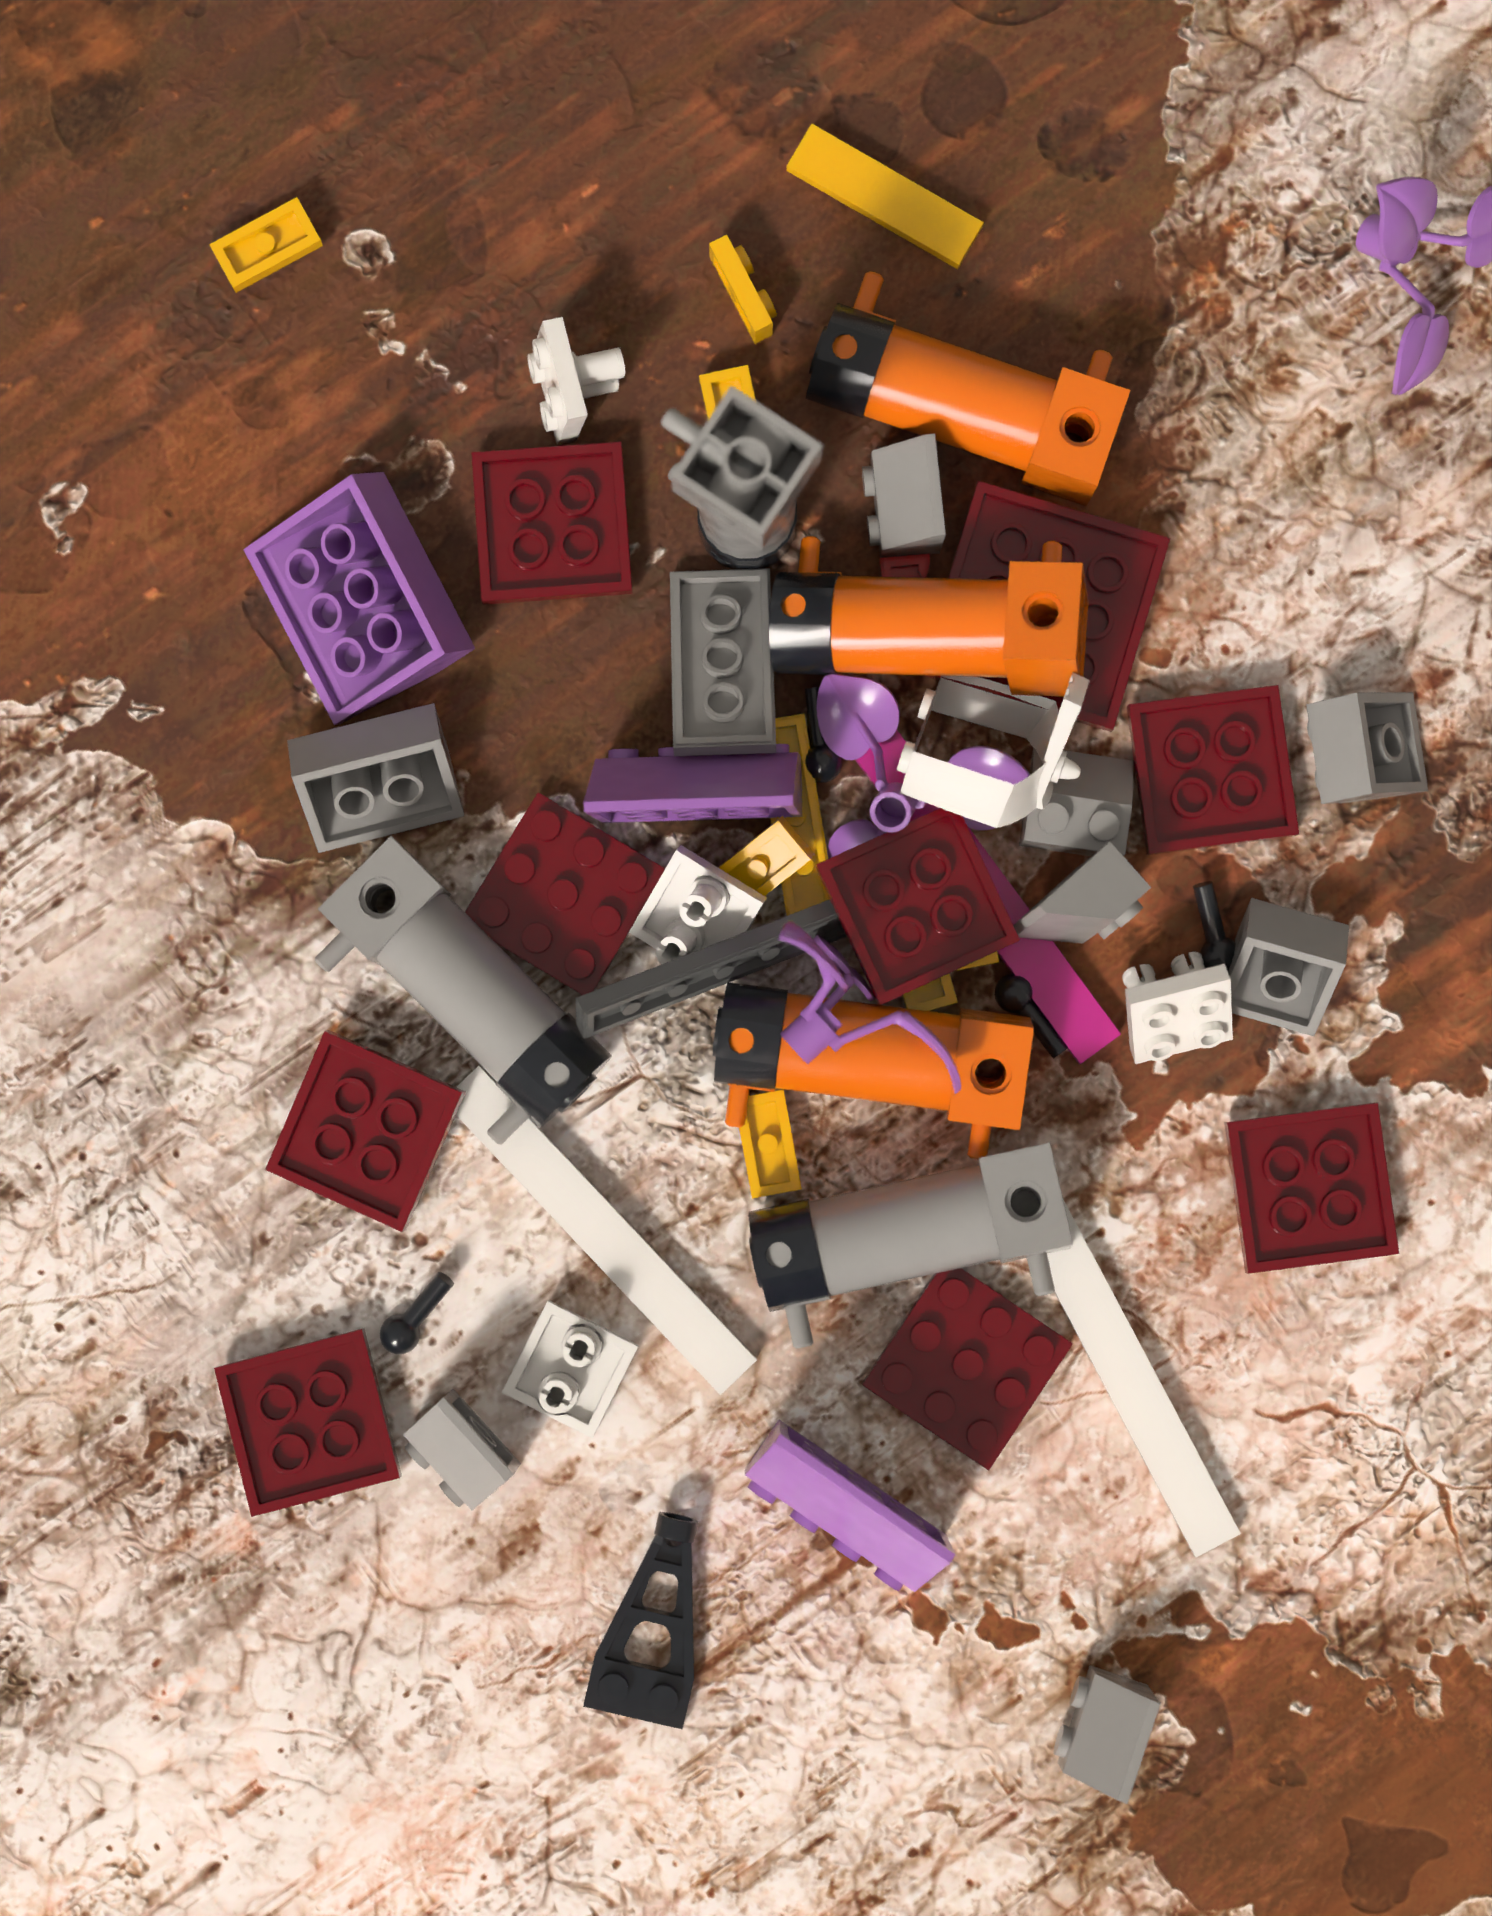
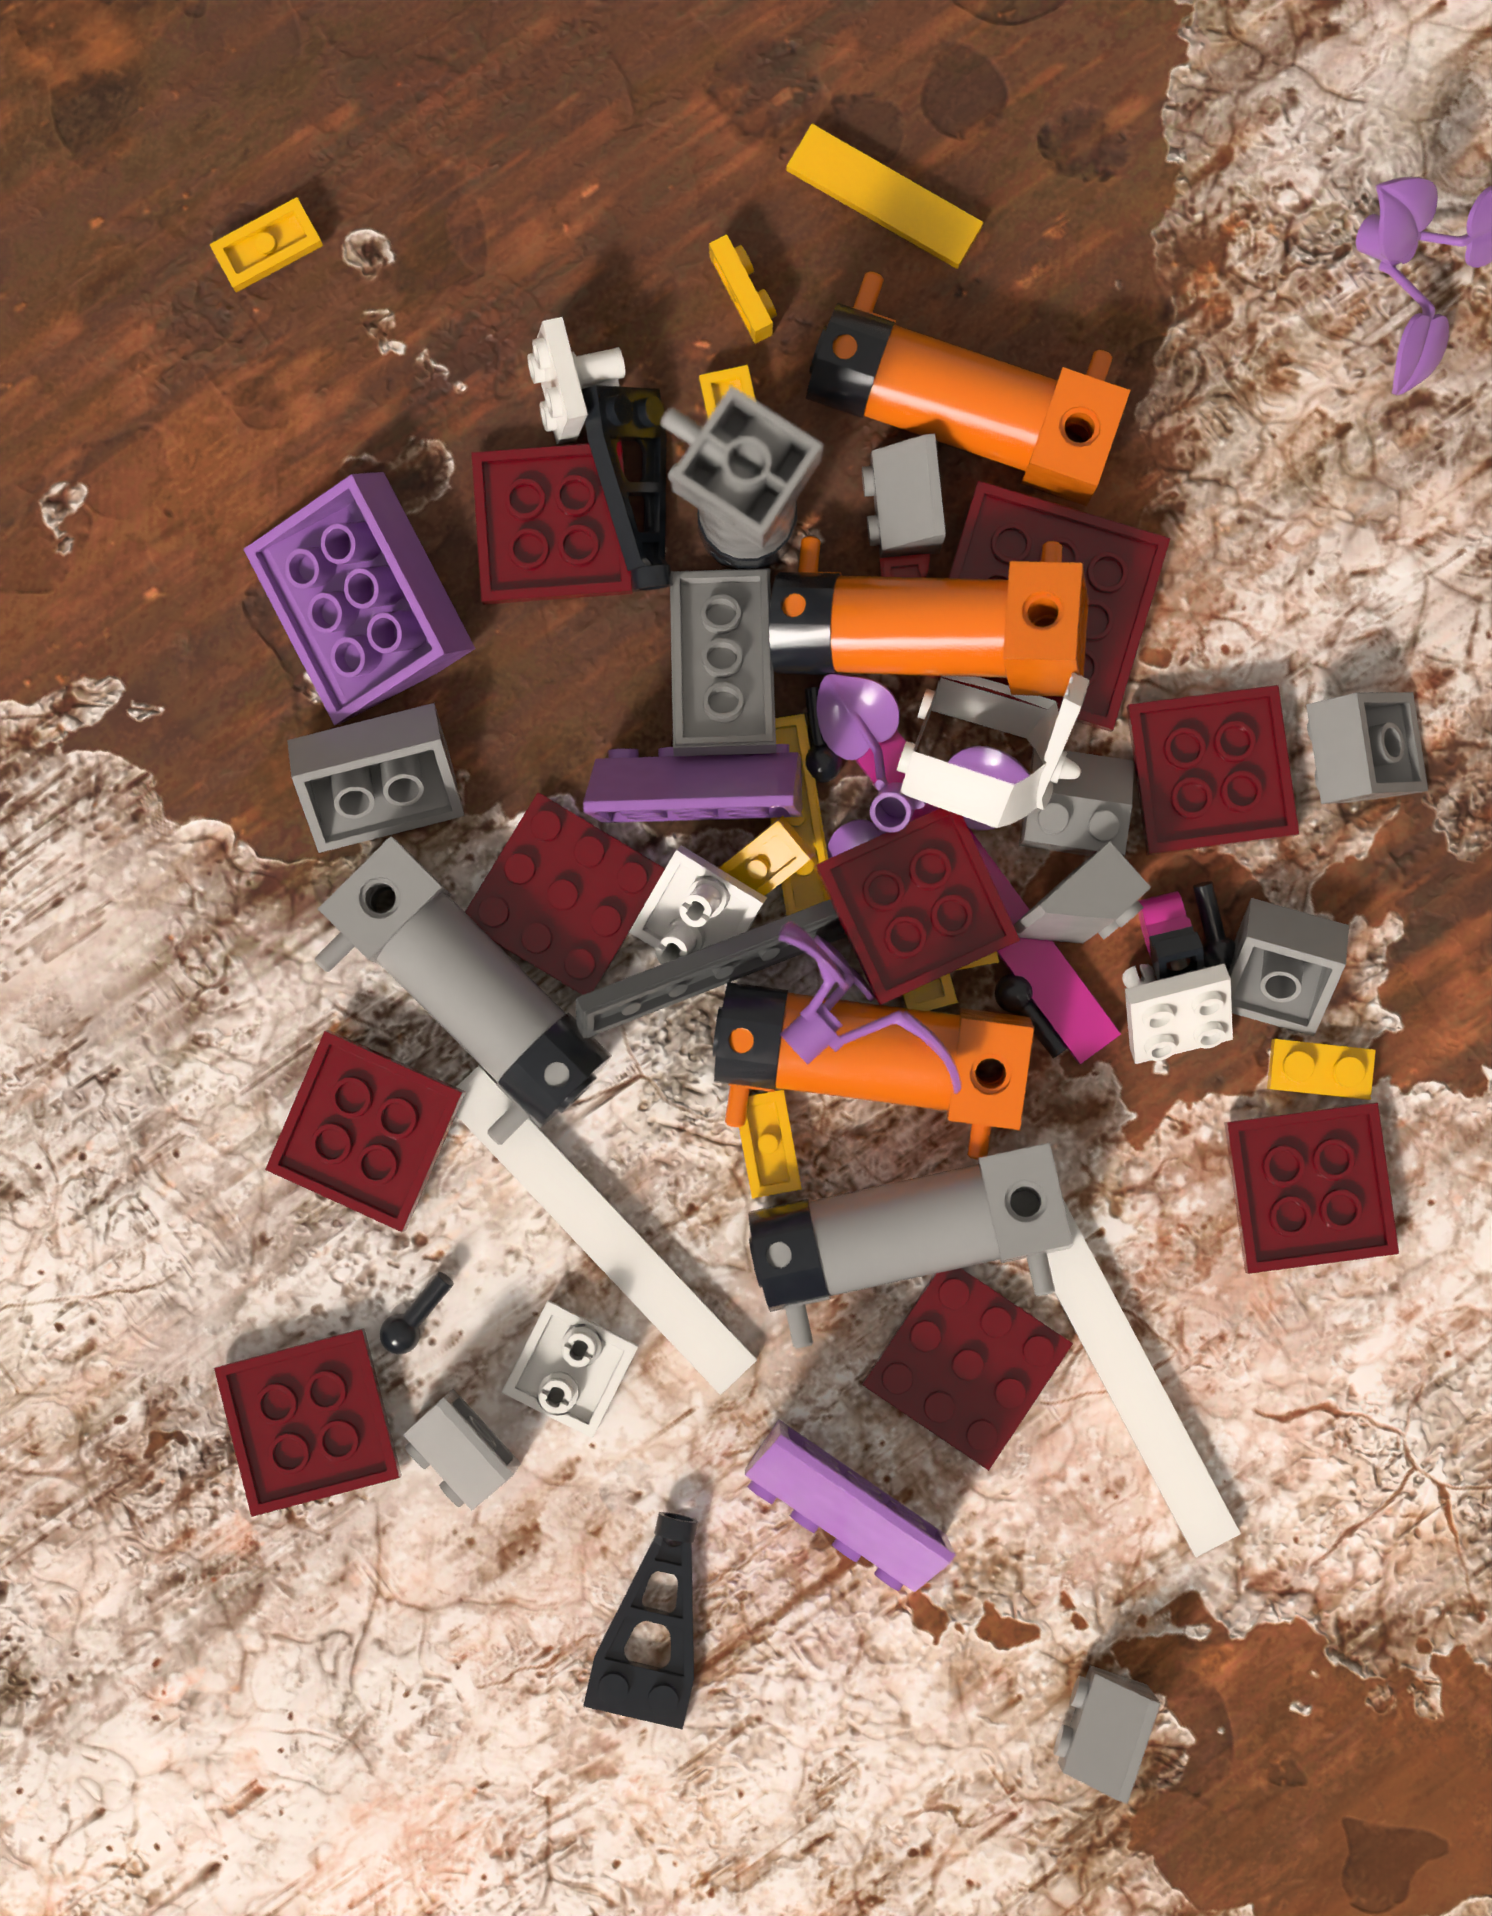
none -> black plate [581,385,673,591]
none -> leg [1138,891,1204,981]
none -> yellow plate [1267,1039,1376,1100]

